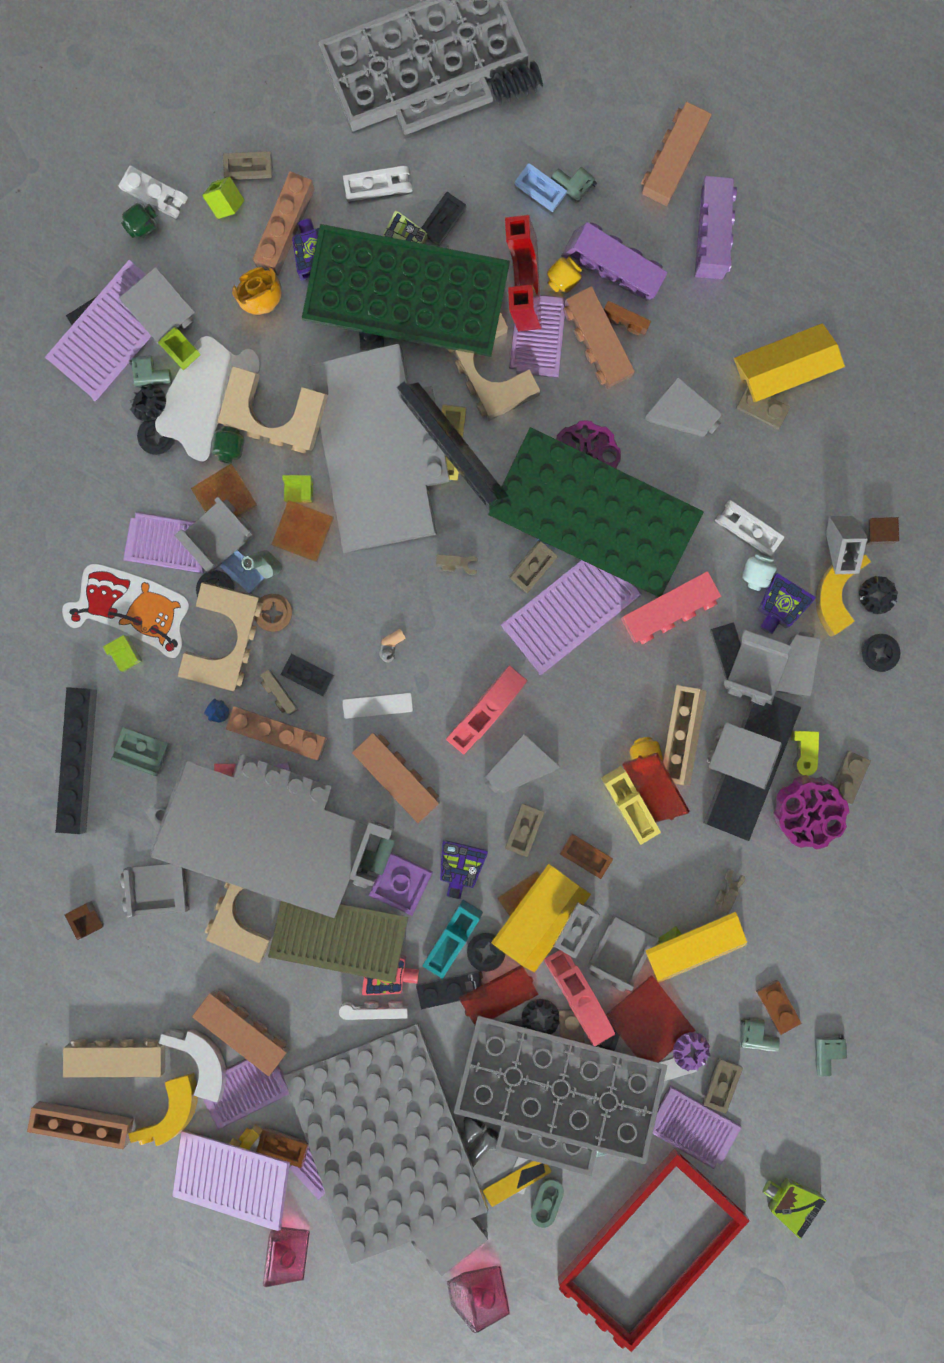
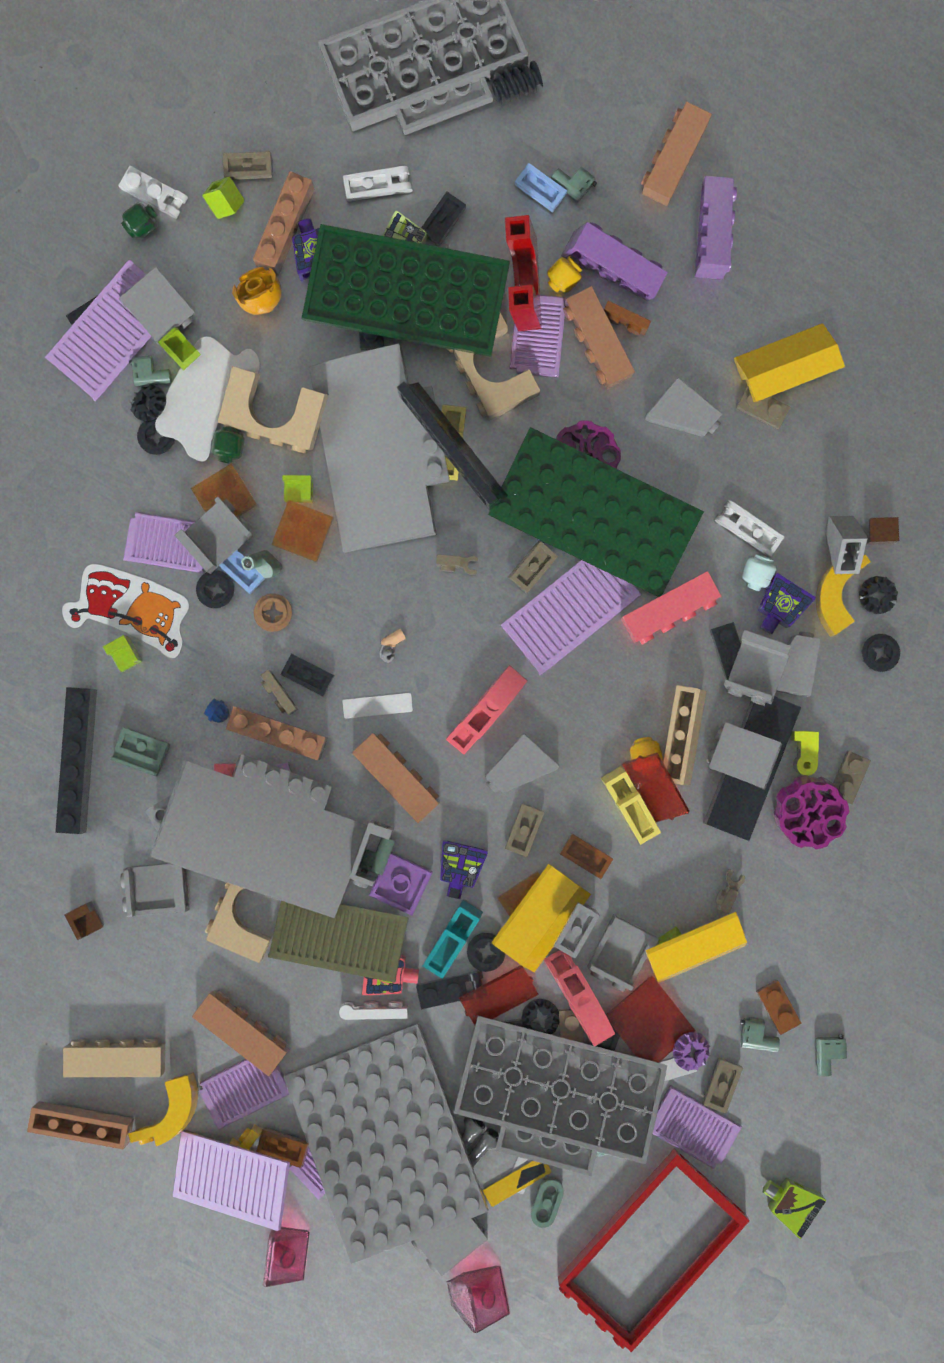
white arch [159,1029,226,1102] -> none
tan arch [177,582,263,691] -> none

